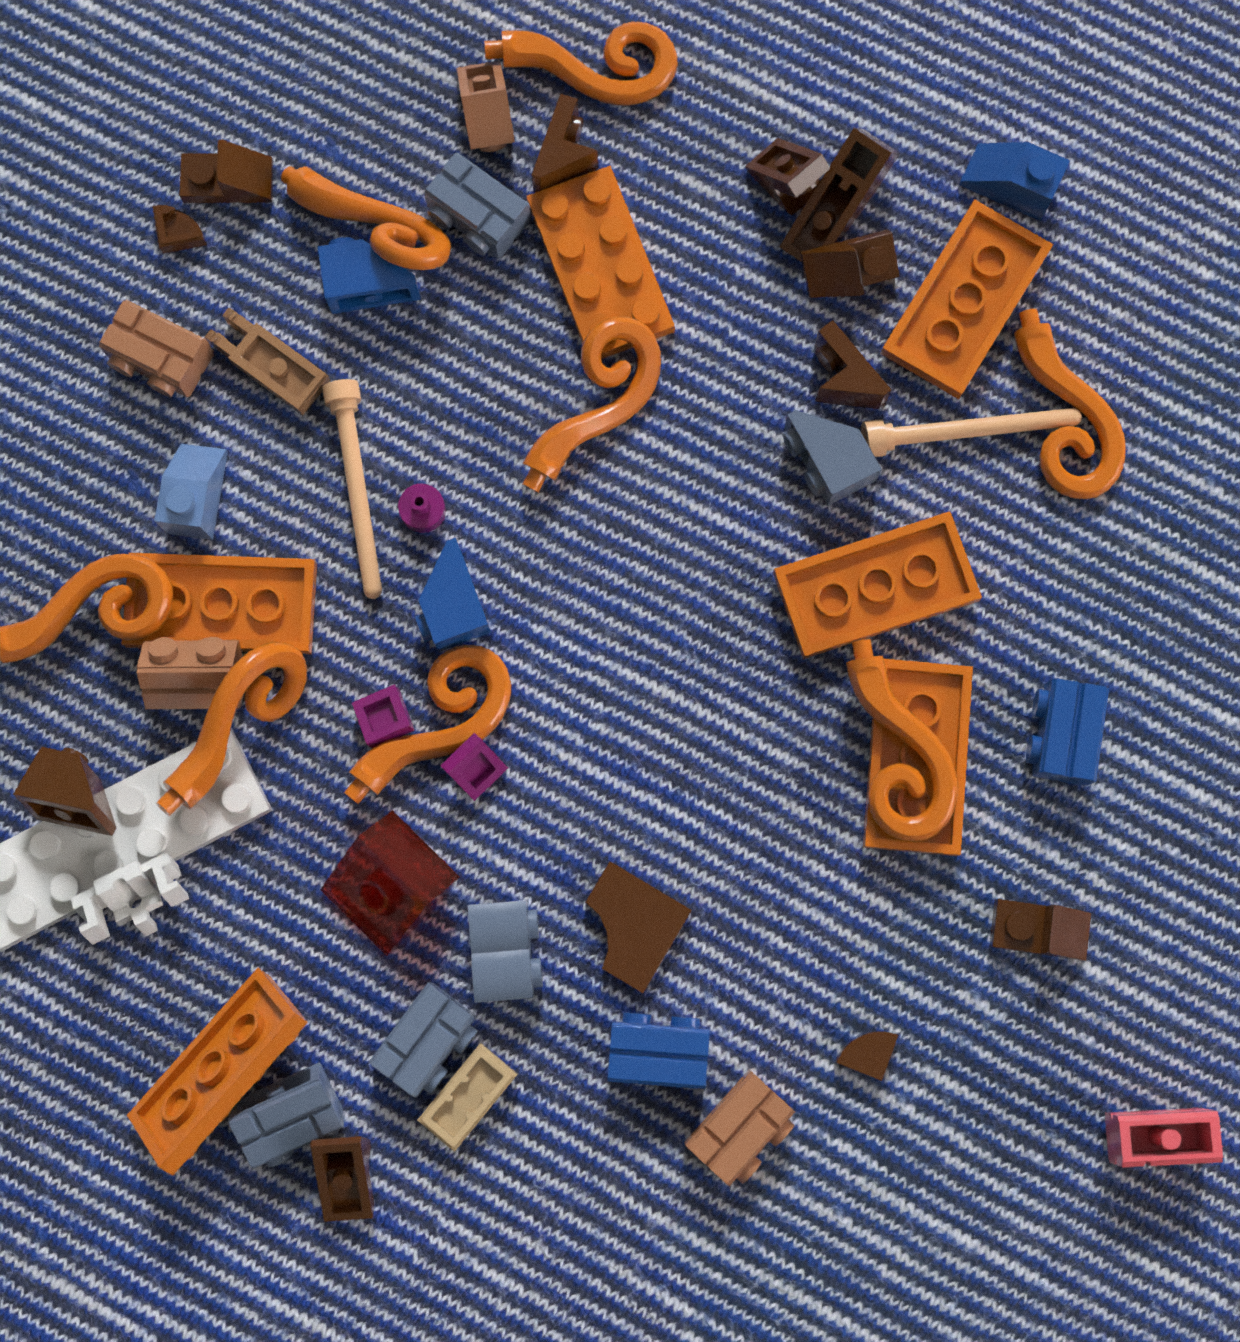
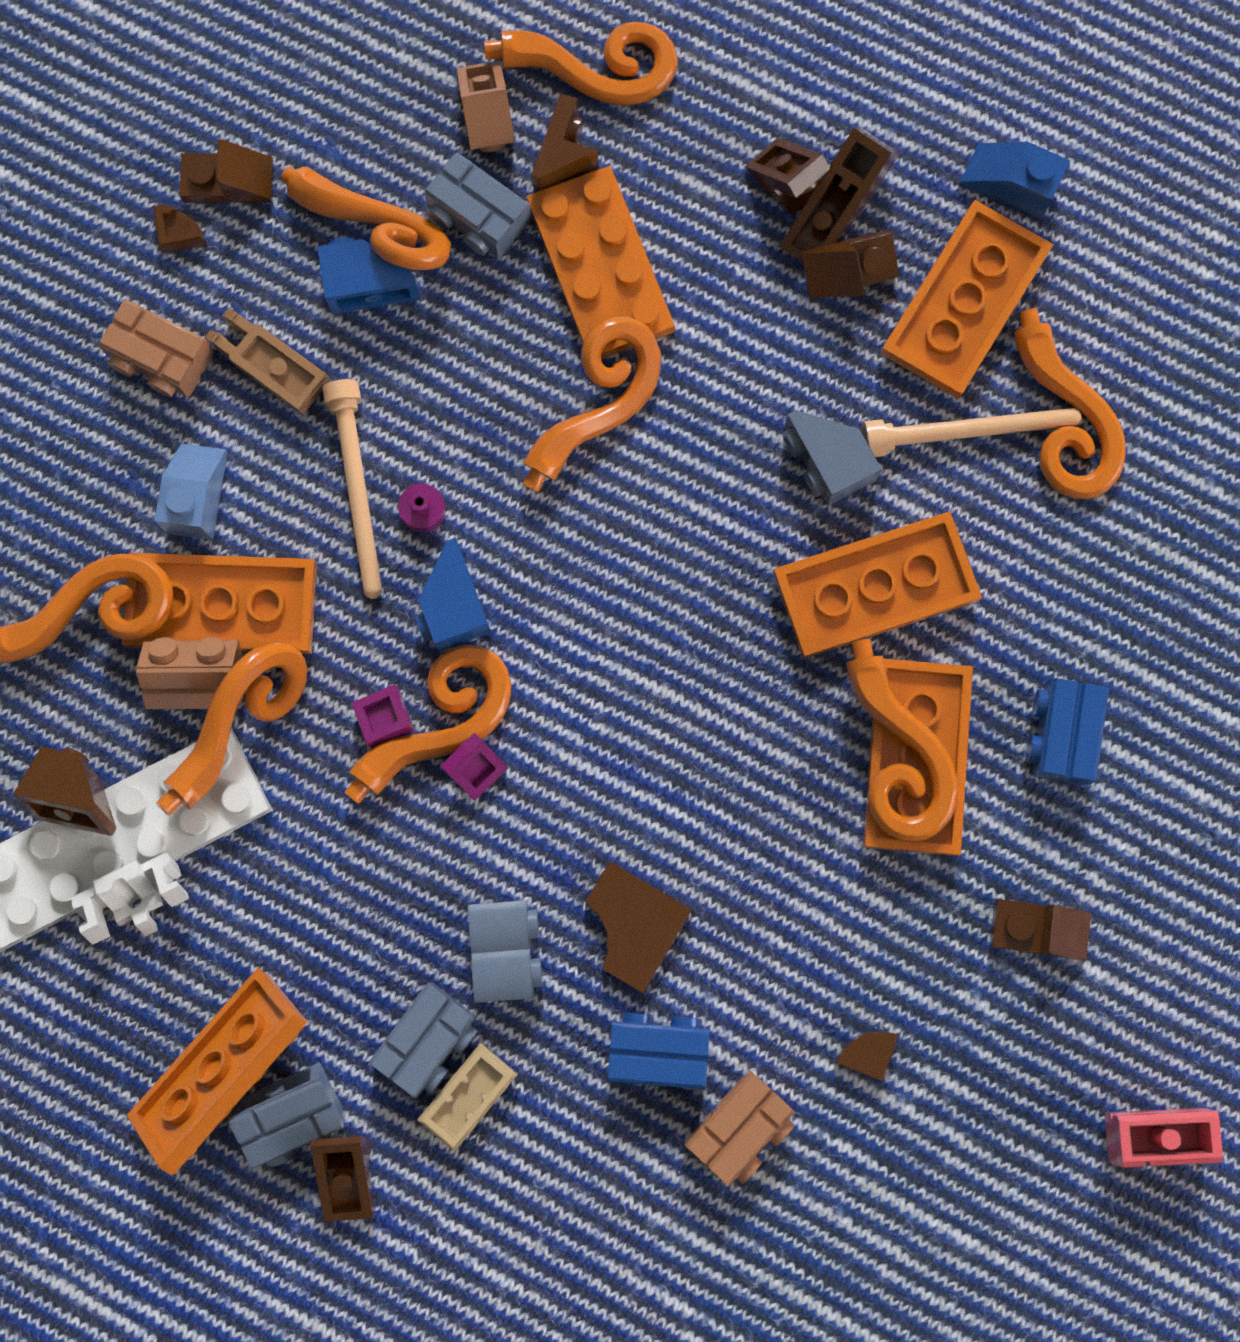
clear red slope [320,810,460,956] -> none
reddish brown slope [814,320,891,409] -> none

